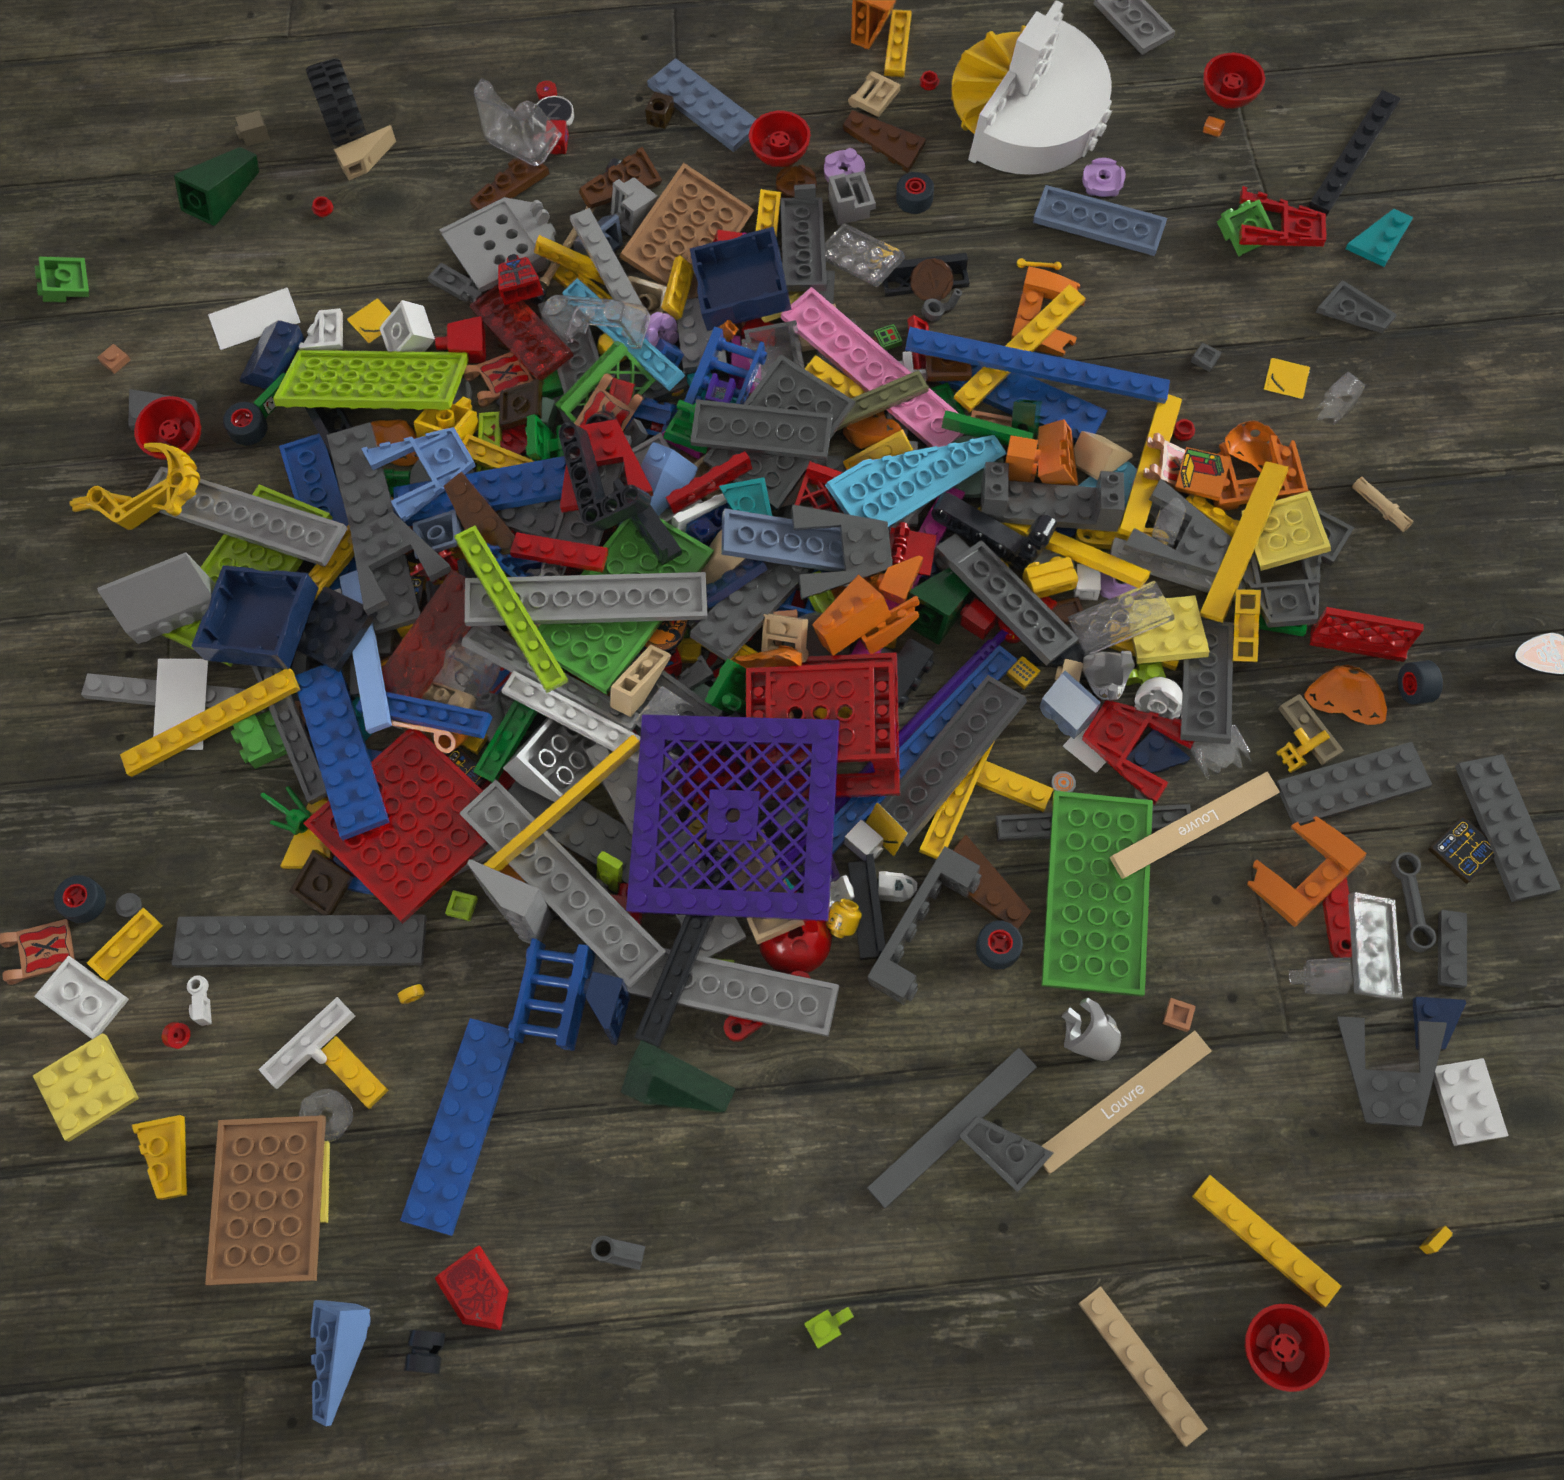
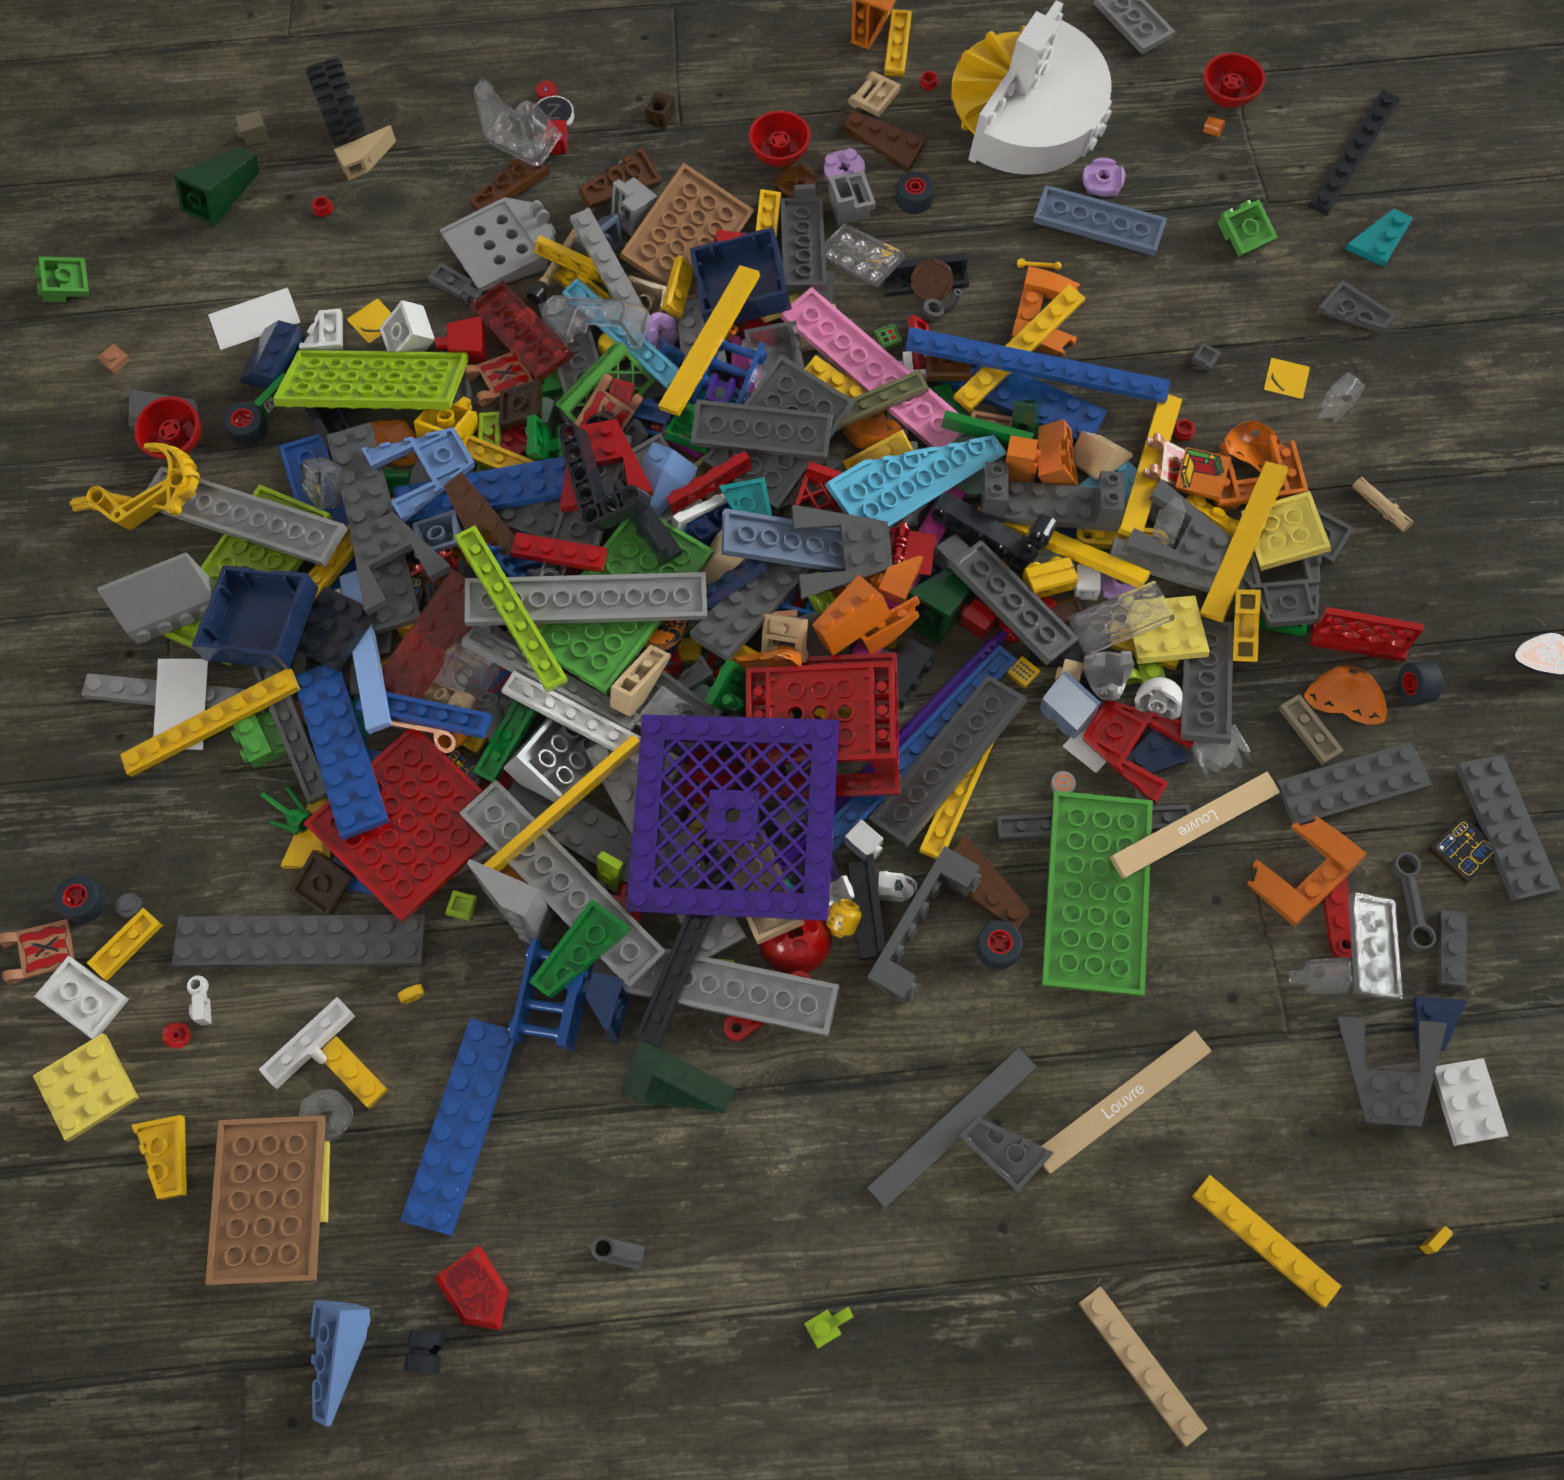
red torso [498,254,544,305] -> none
sand blue plate [647,58,756,152] -> none
yellow sticker [866,802,907,856] -> none
yellow plate [976,761,1054,813] -> none
light grey piece [1062,998,1121,1061] -> none
nougat plate [1162,998,1196,1032] -> none
red wing [1239,186,1326,247] -> none
red piece [1245,1304,1329,1392] -> none
yellow arm [1276,727,1330,773] -> none
none -> clear torso [300,457,342,510]
none -> green wing [529,899,633,998]
none -> yellow tile [658,265,760,416]

